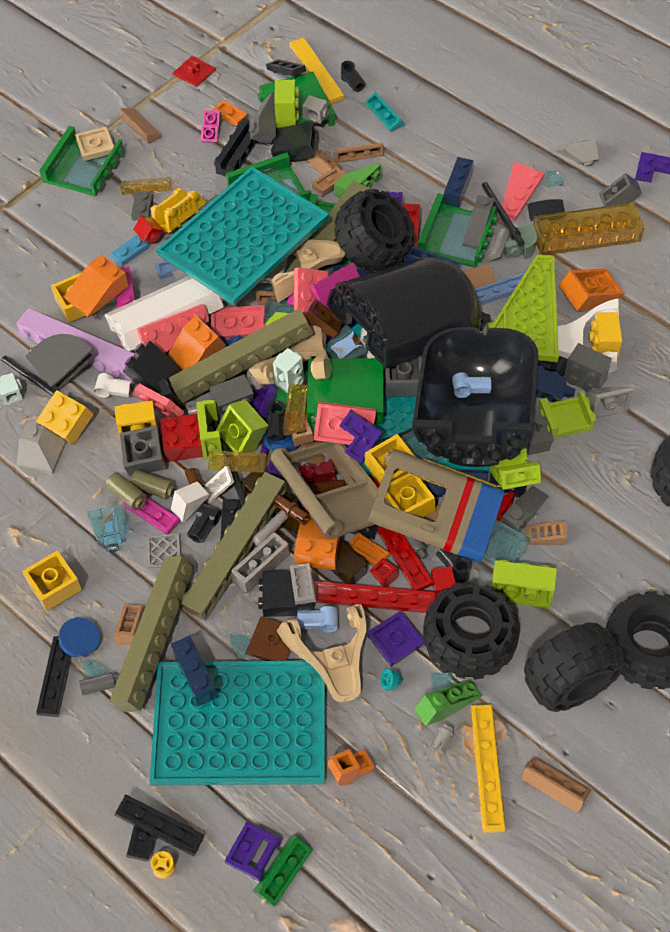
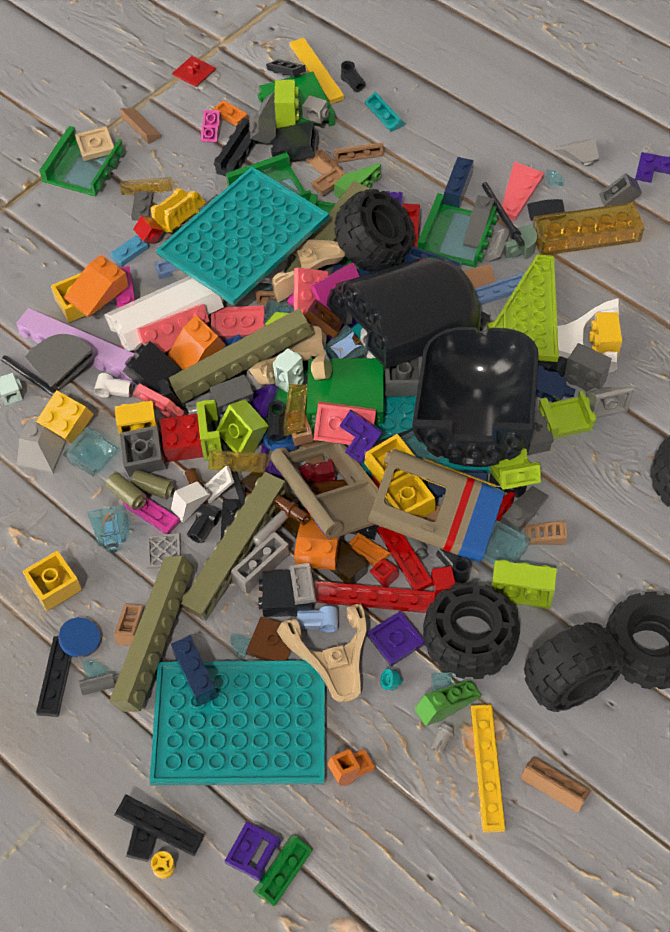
light blue piece [452,372,491,398] -> none
orange slope [559,268,625,311] -> none
none -> clear light blue slope [63,426,118,477]

